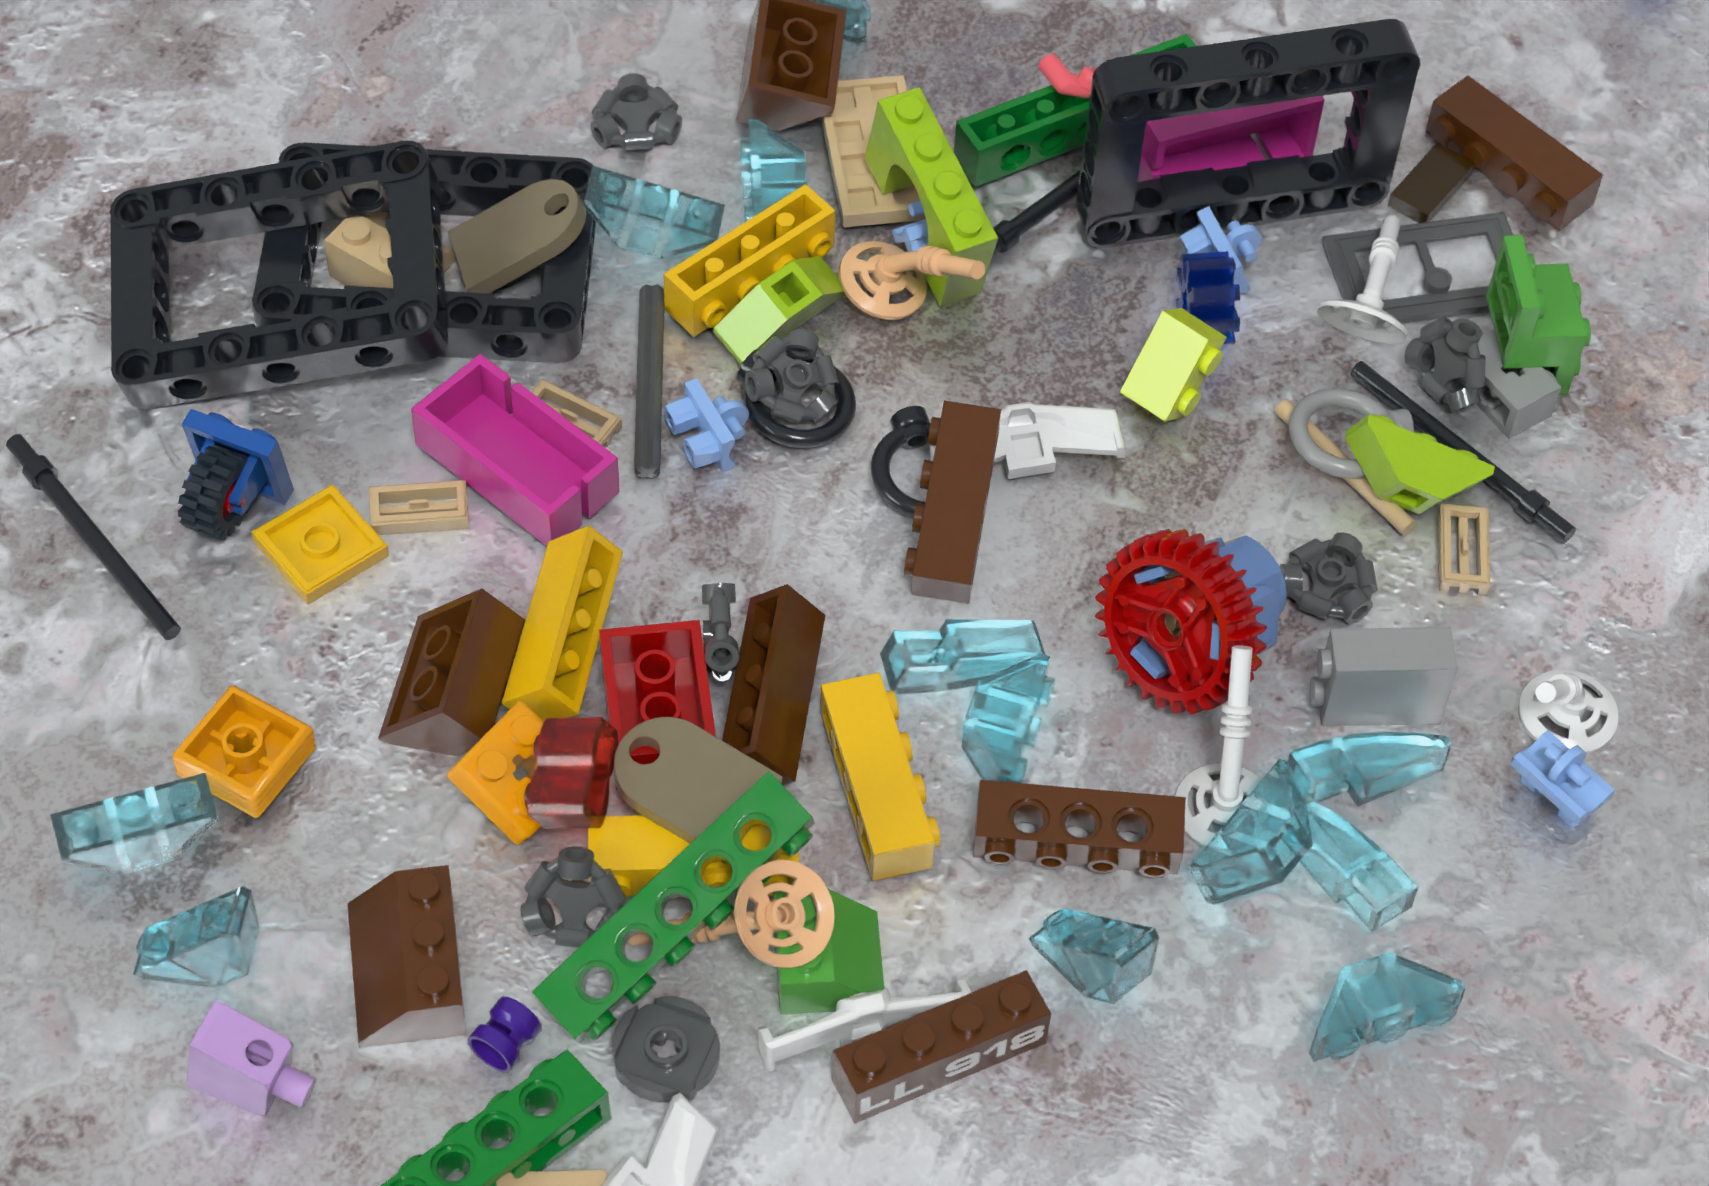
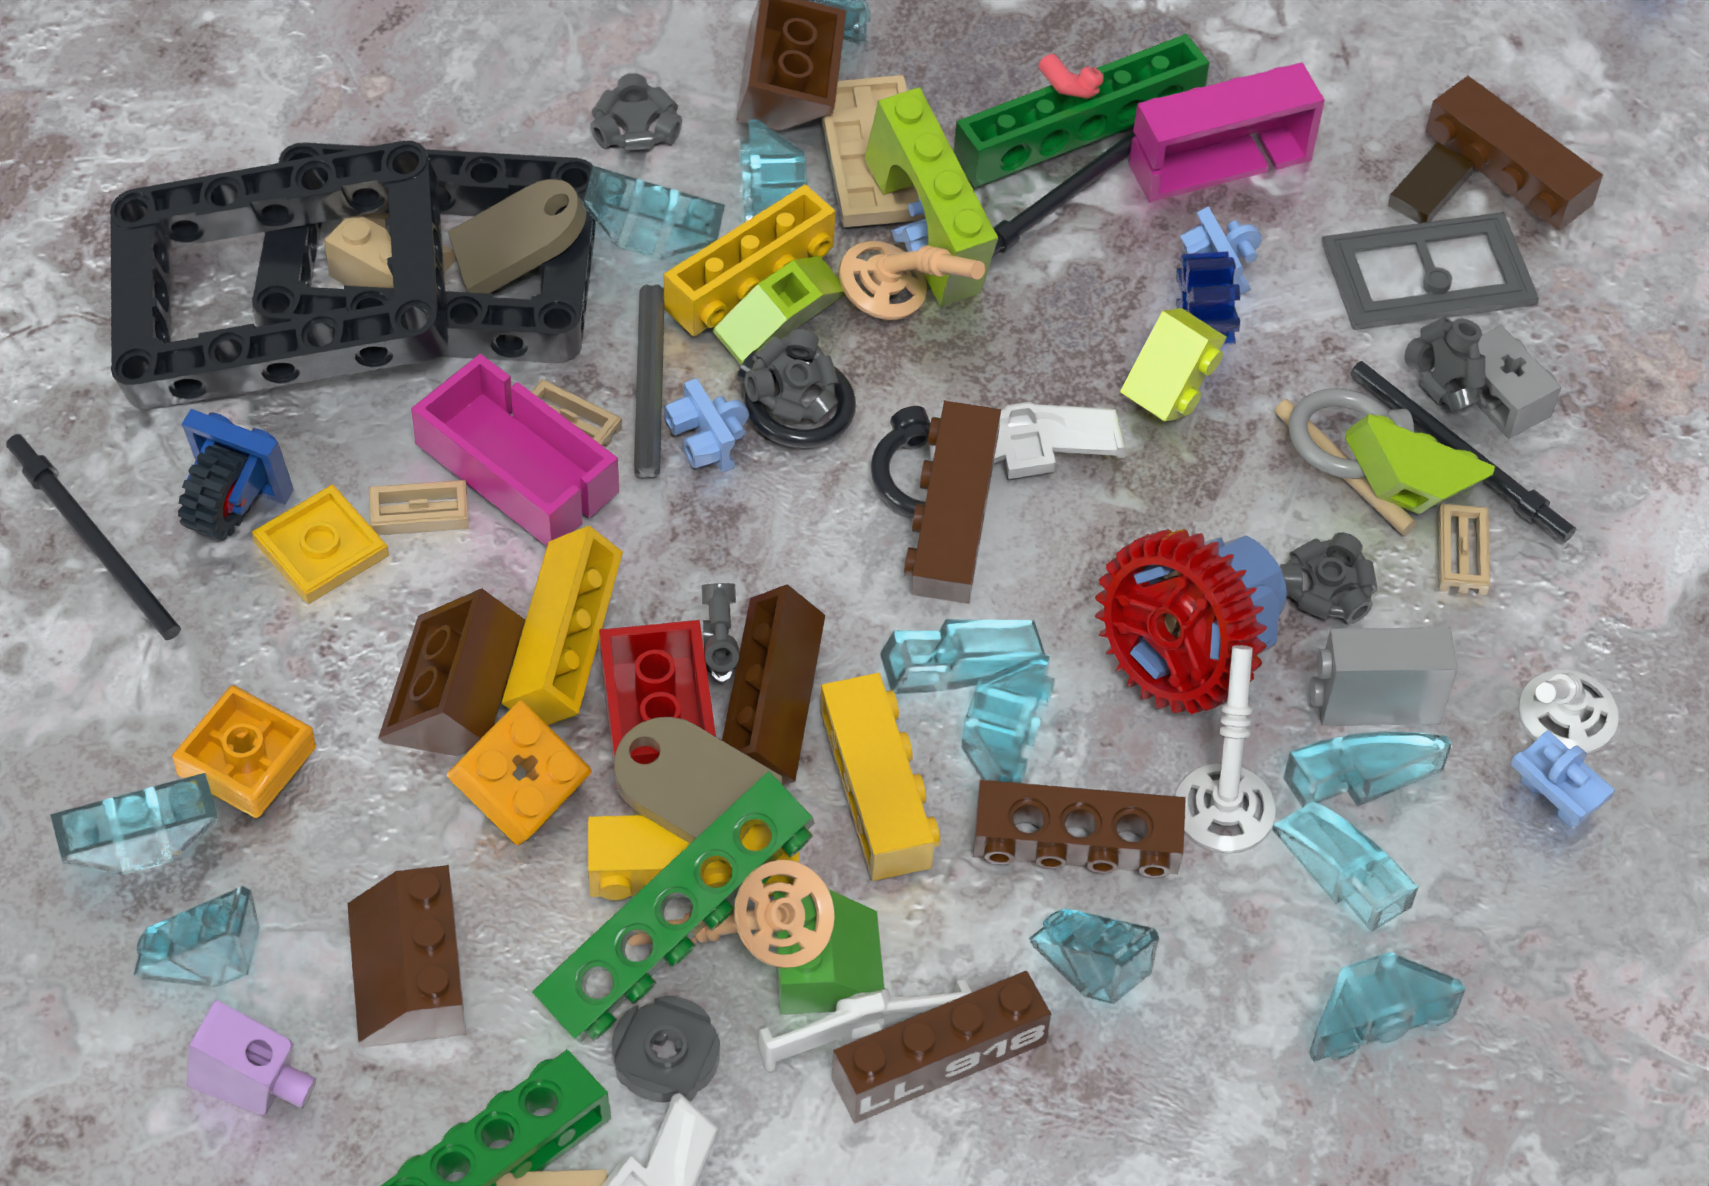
dark purple wheel [467,996,542,1073] -> none
dark grey piece [520,846,626,948] -> none
clear red brick [524,717,618,828] -> none
black beam [1076,19,1421,248] -> none
clear light blue slope [1187,759,1313,905] -> none
white dish [1317,216,1408,344] -> none
bright green bracket [1486,235,1591,395] -> none

